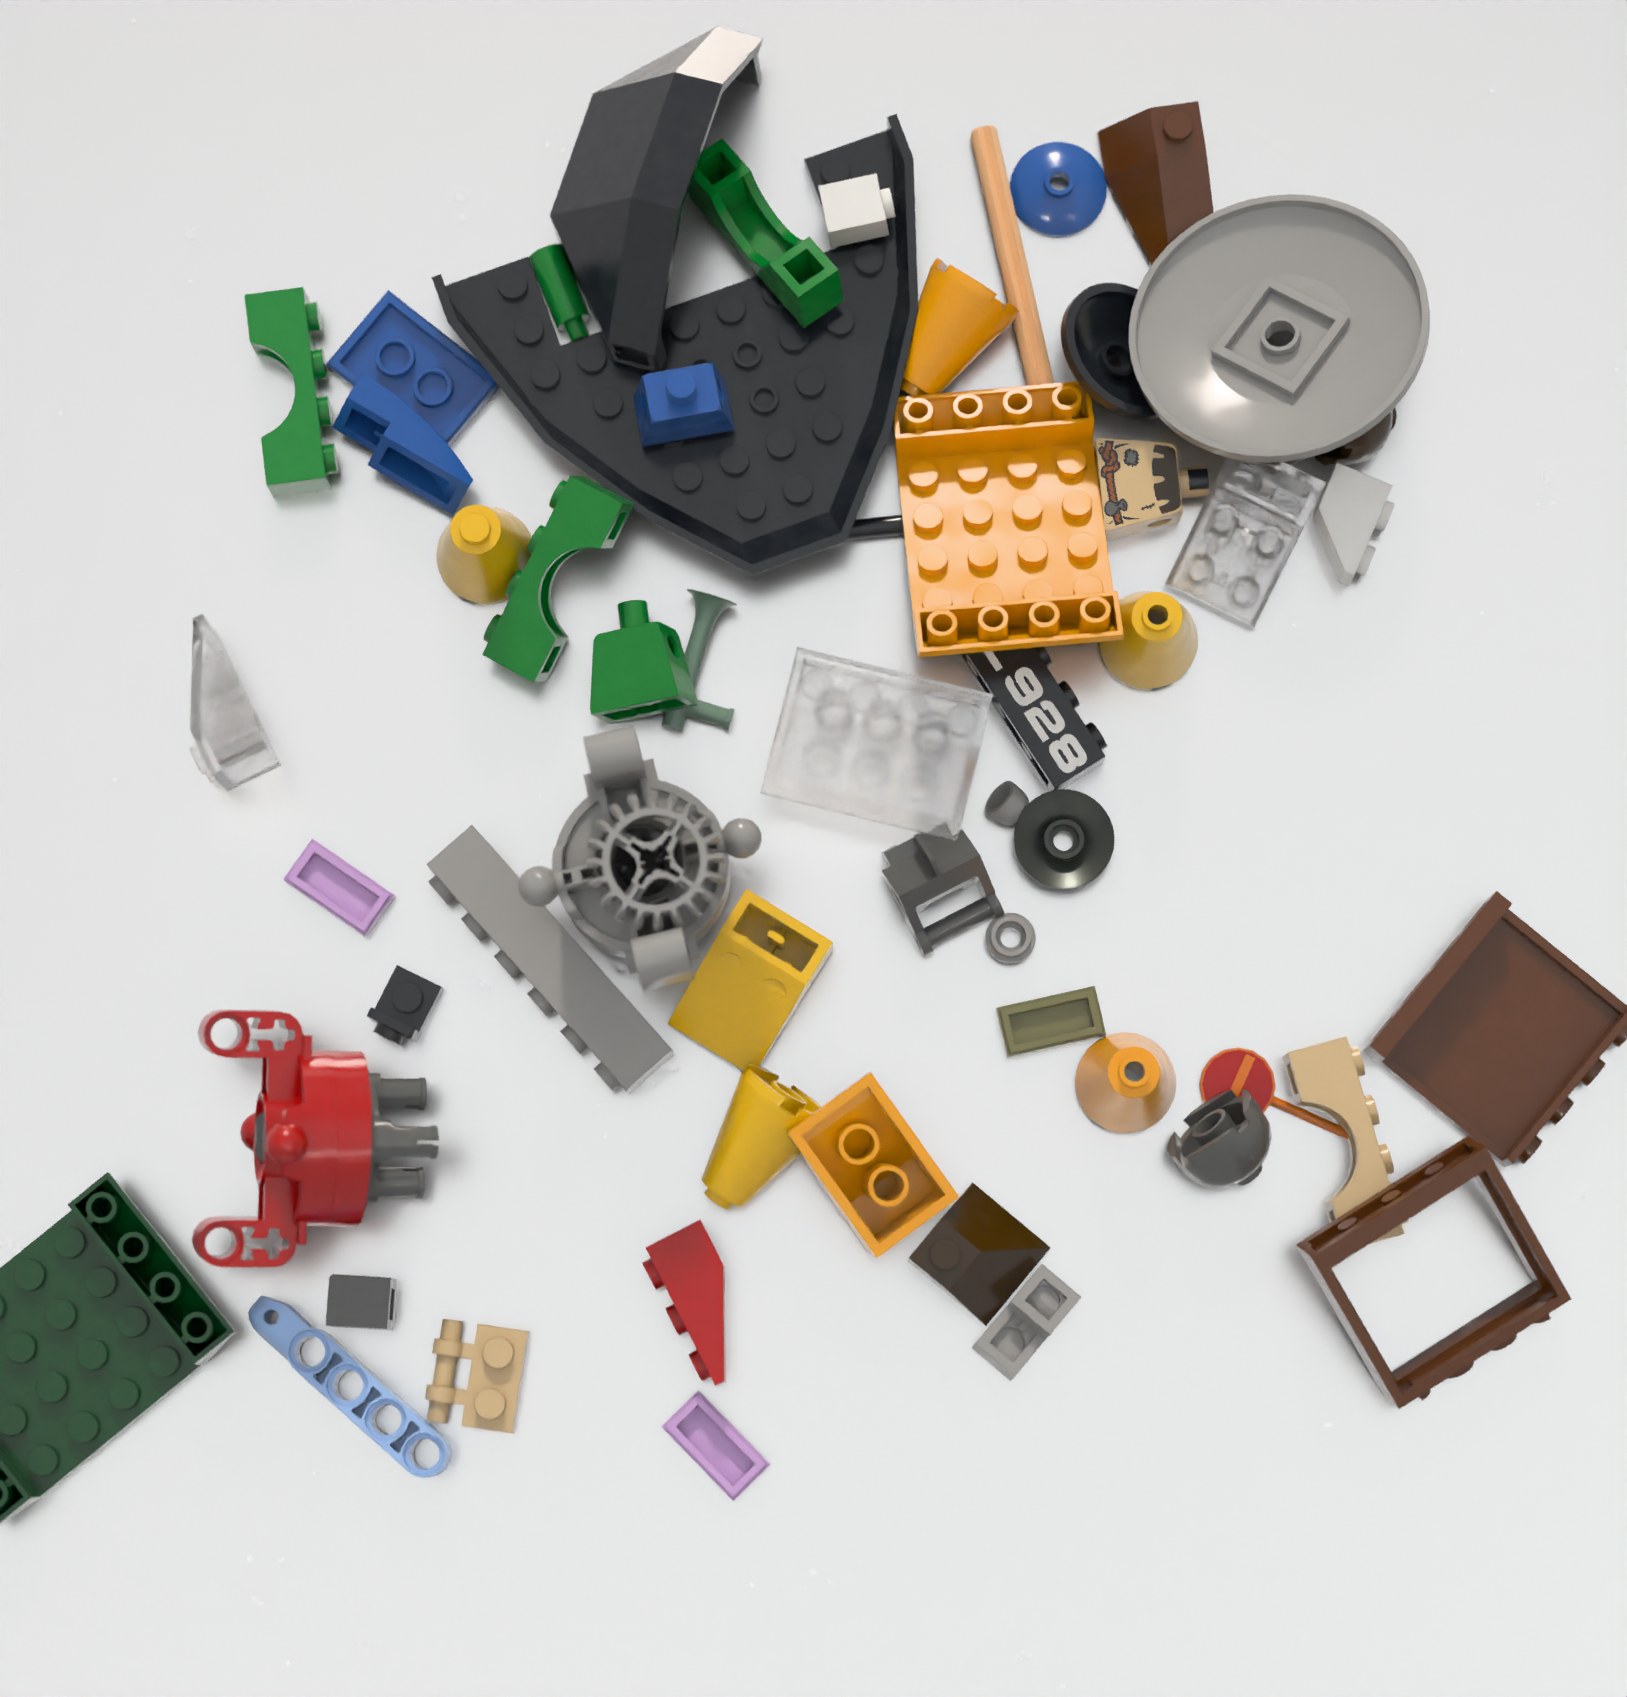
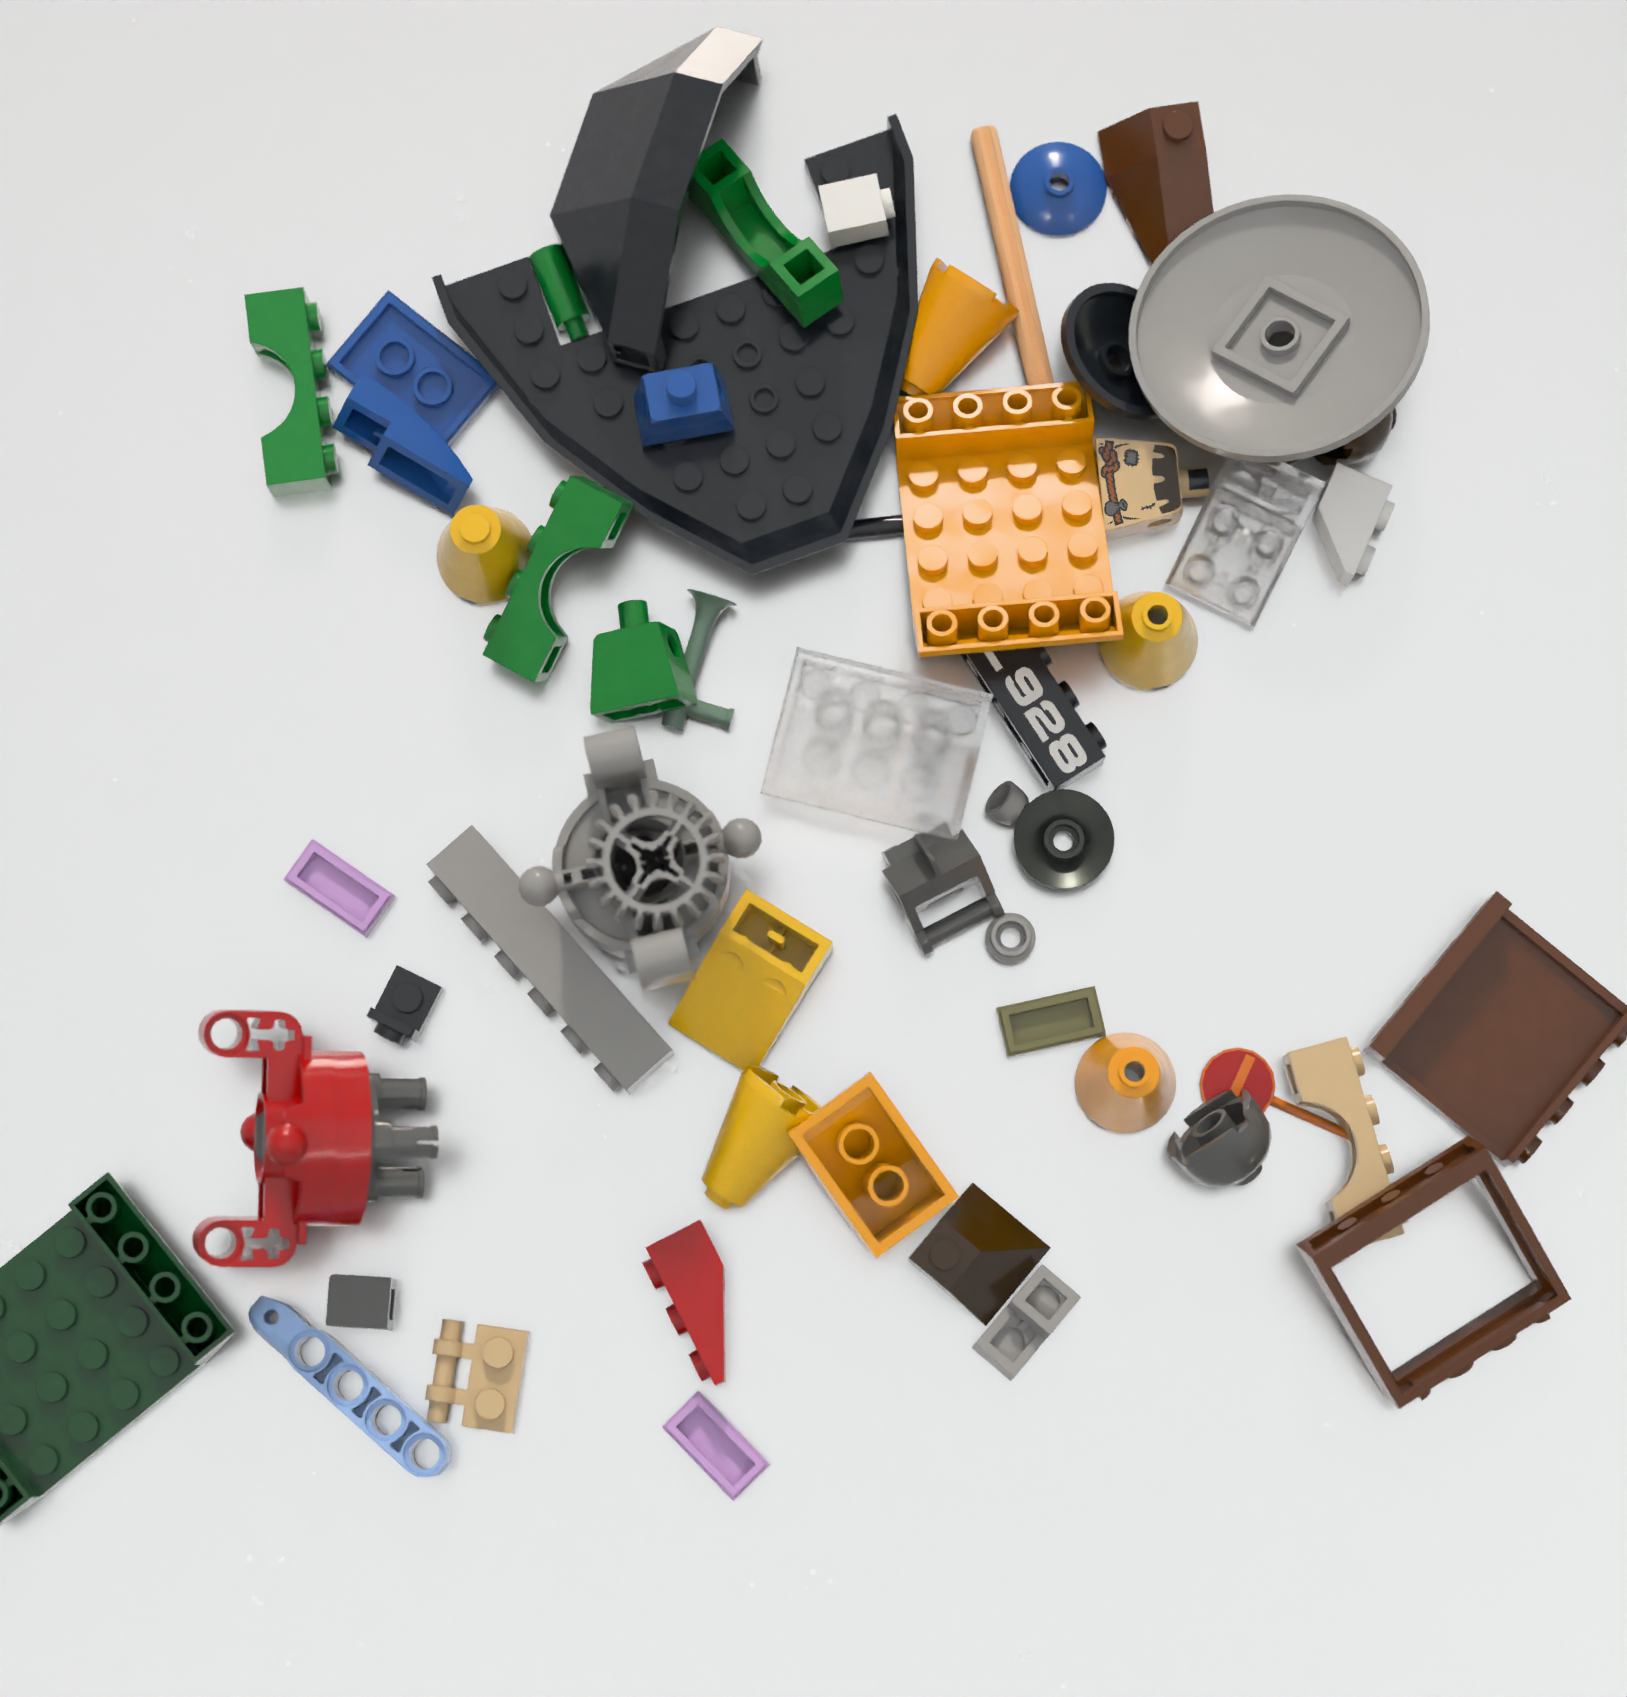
clear slope [189,614,281,792] -> none

